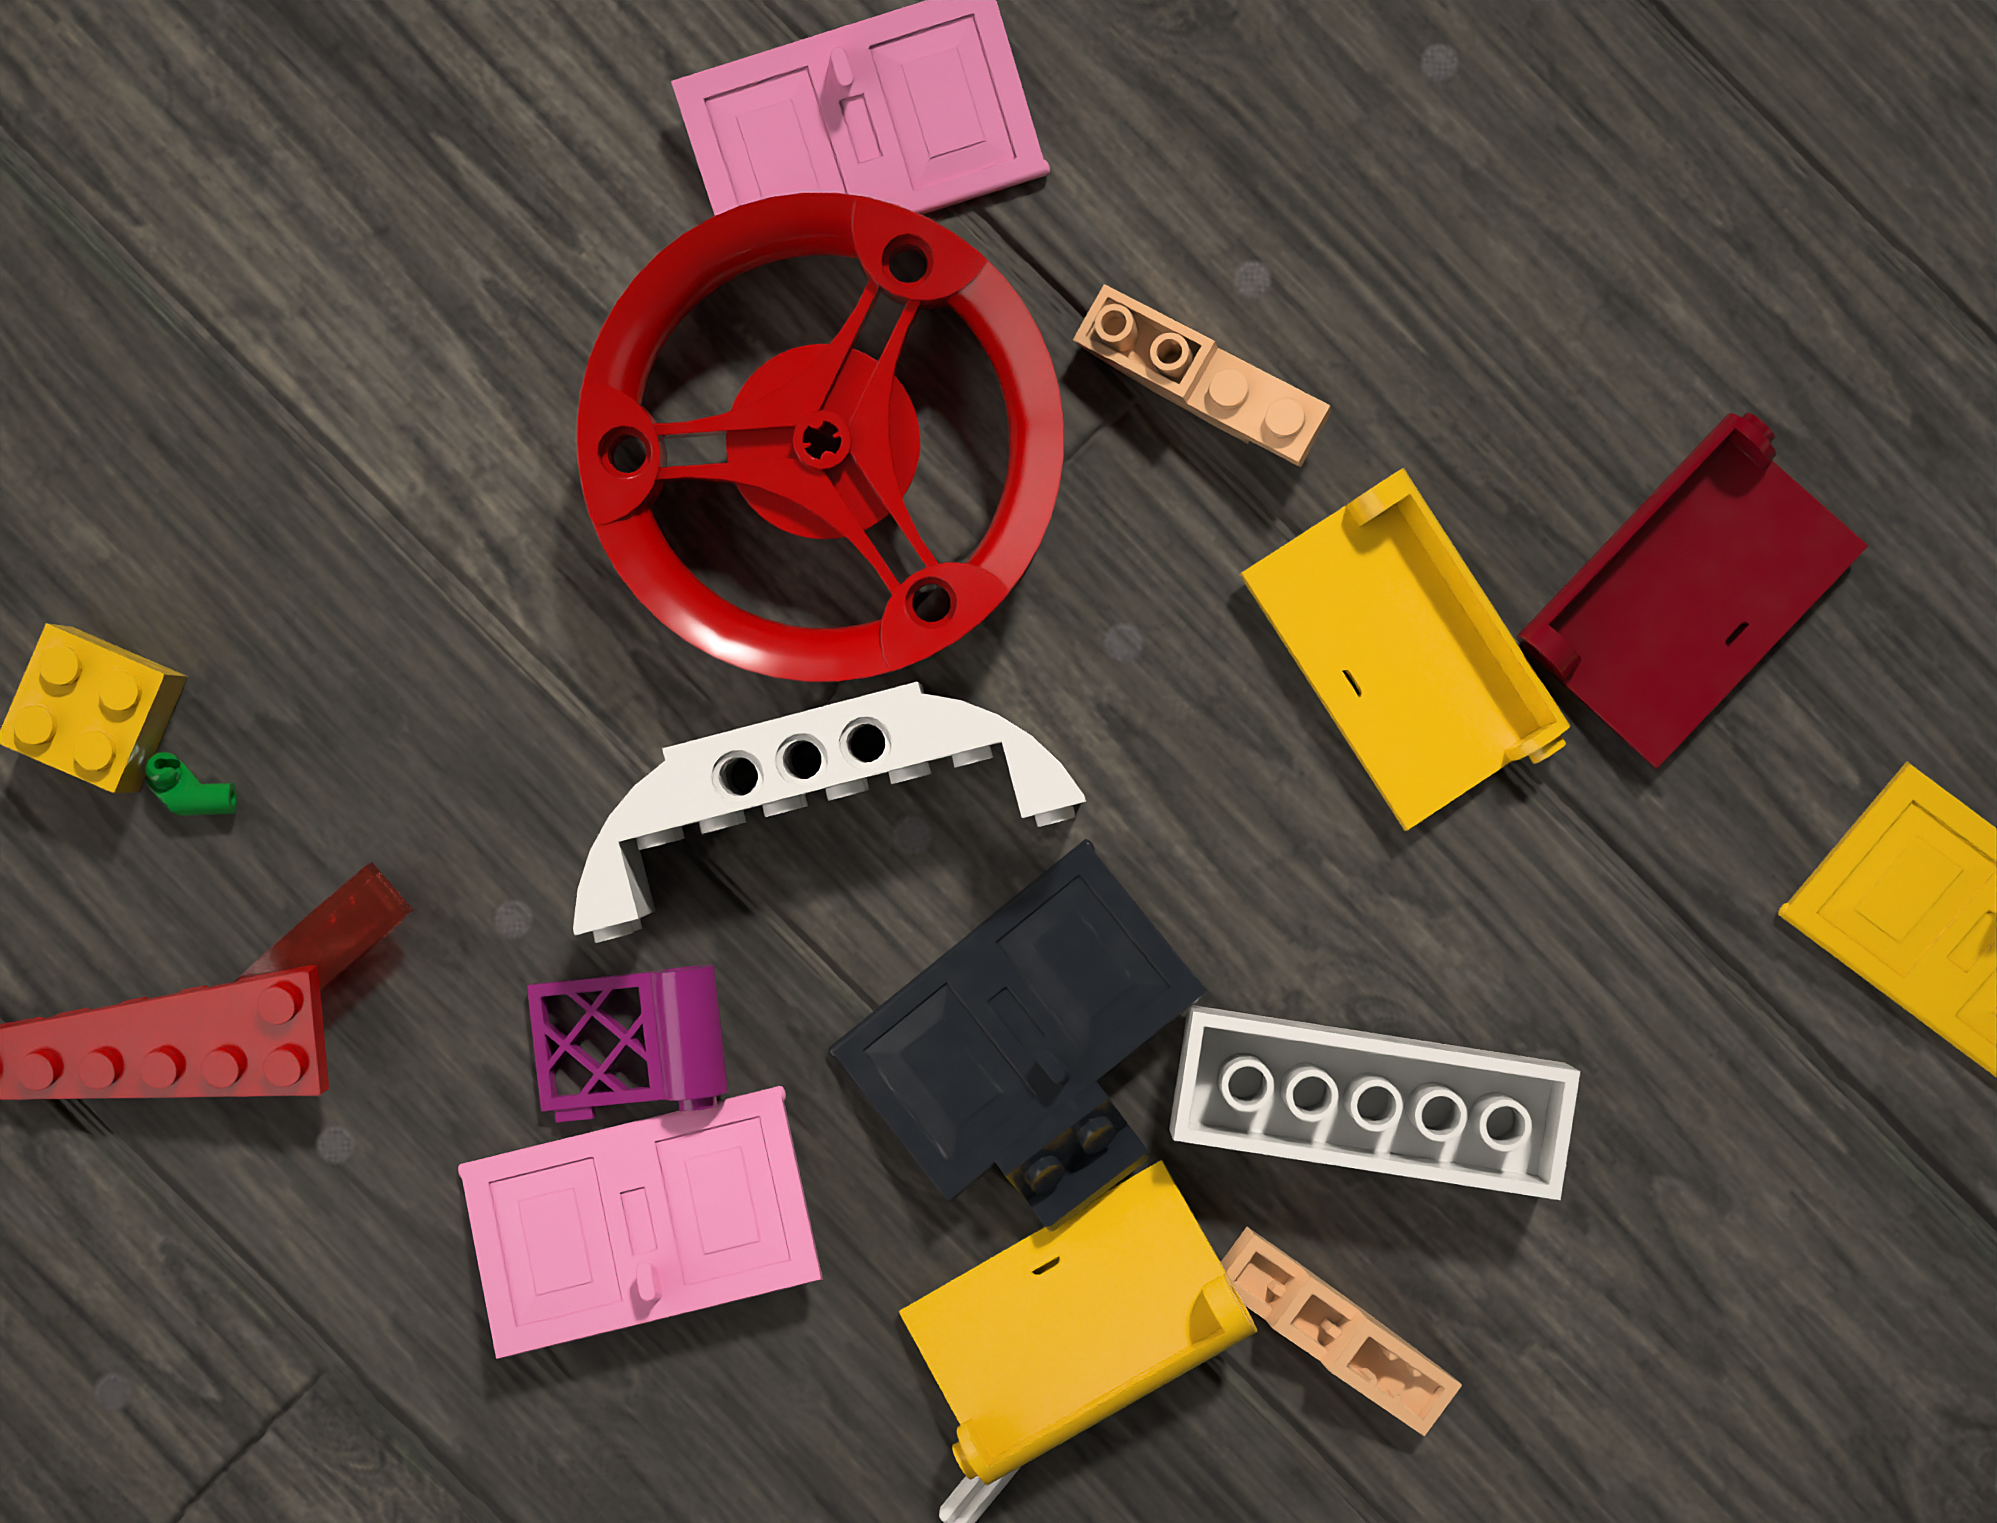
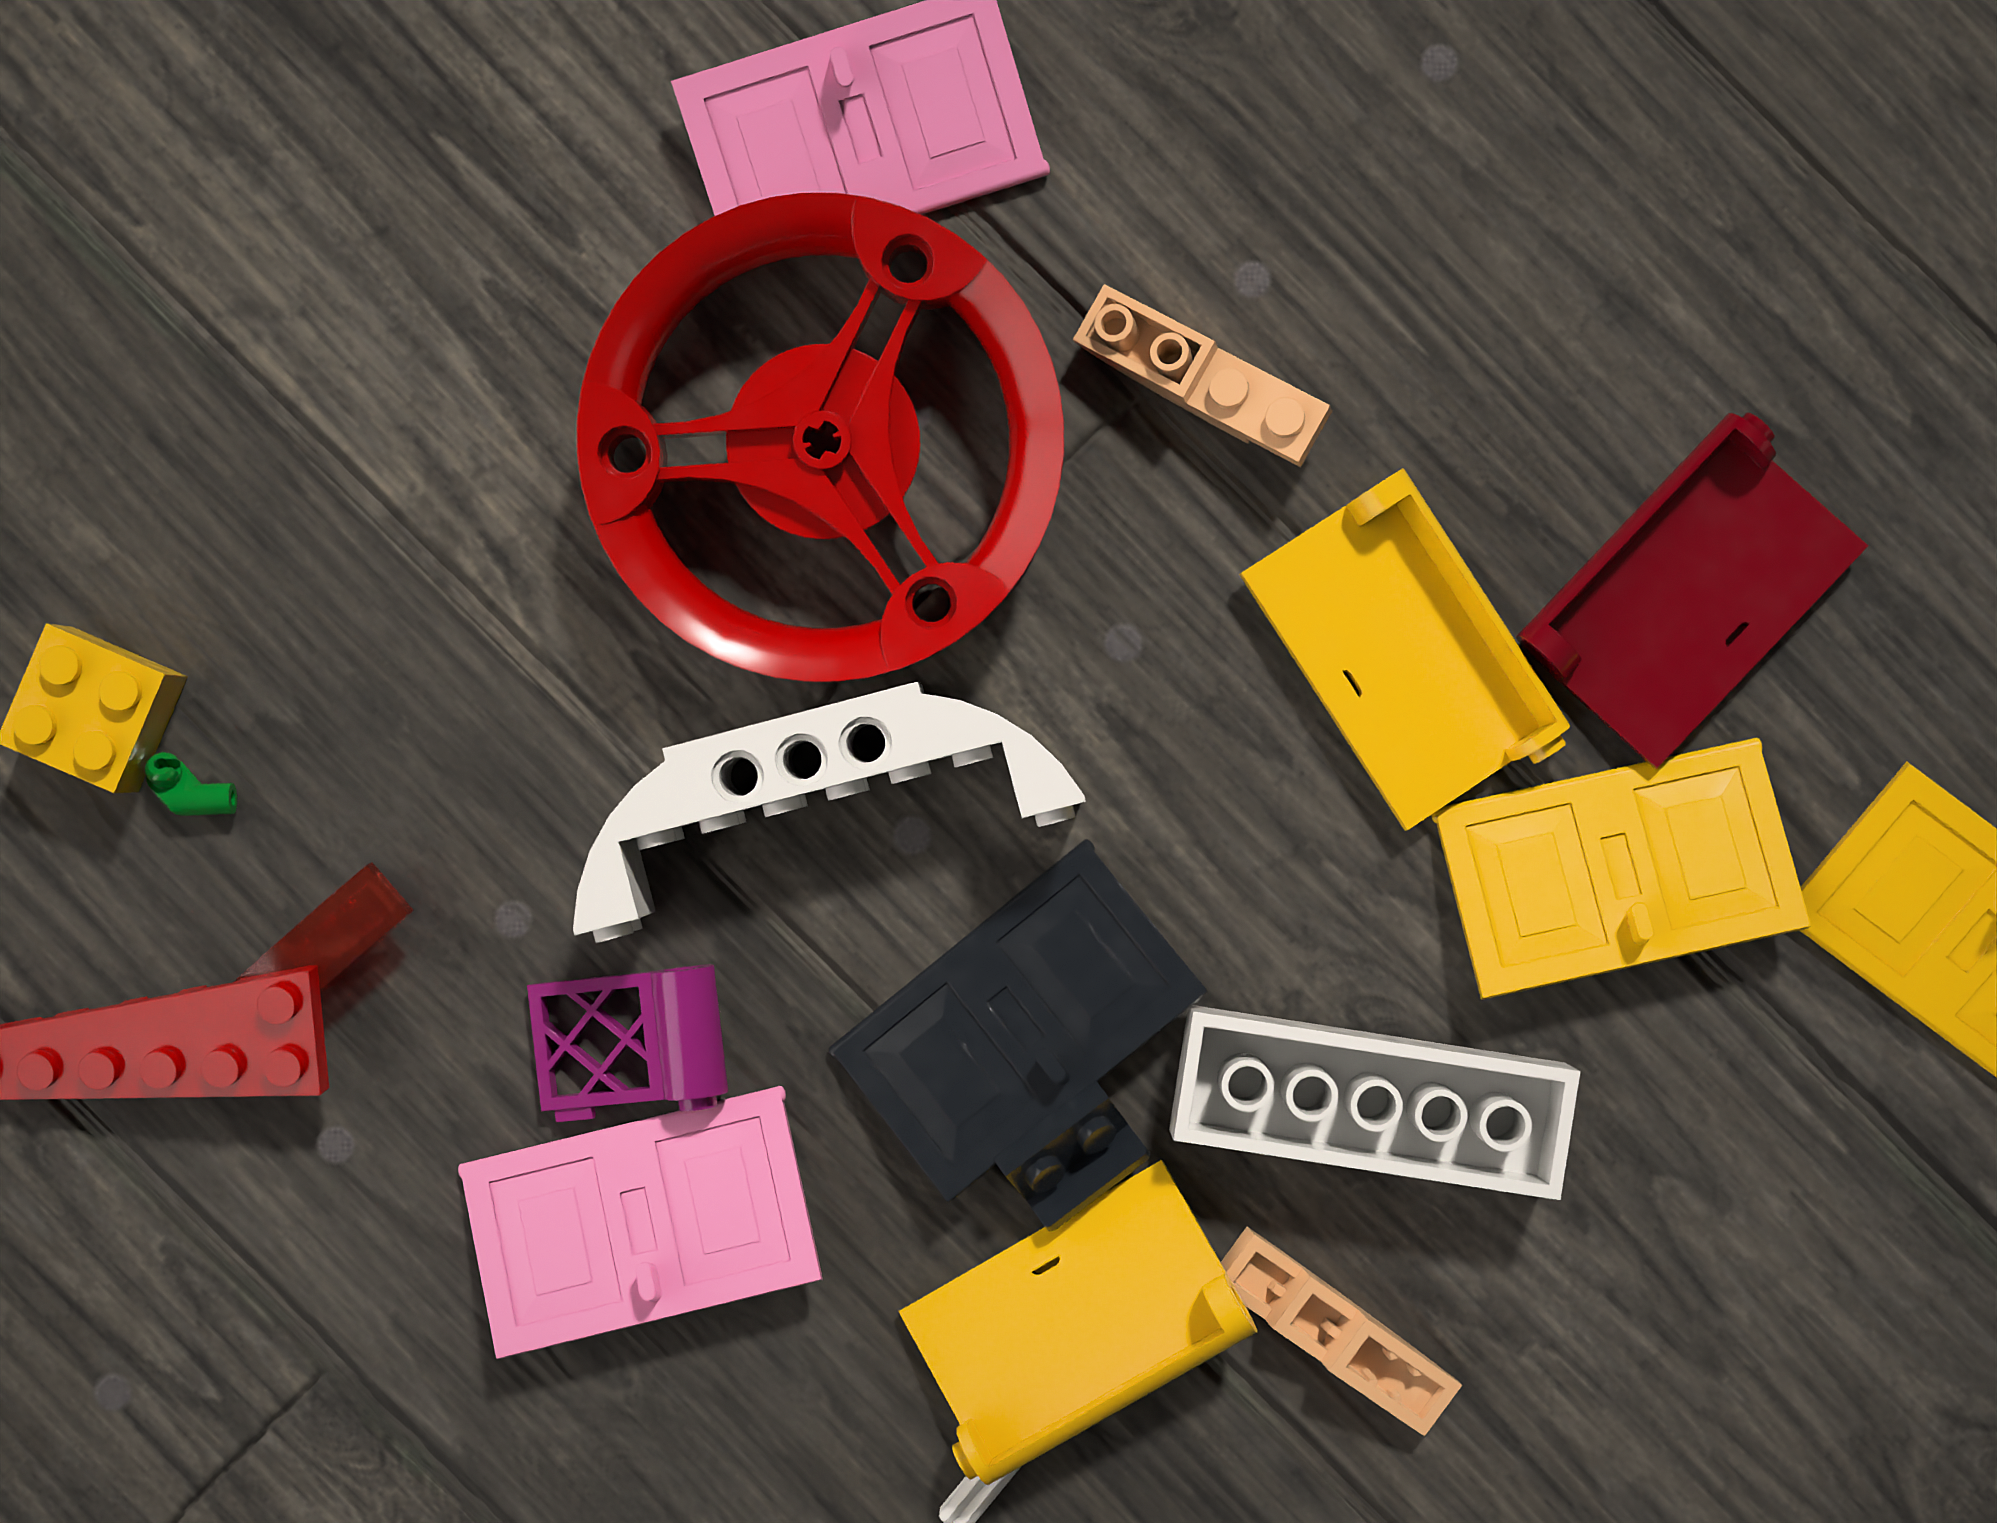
none -> yellow door [1431,738,1811,1000]

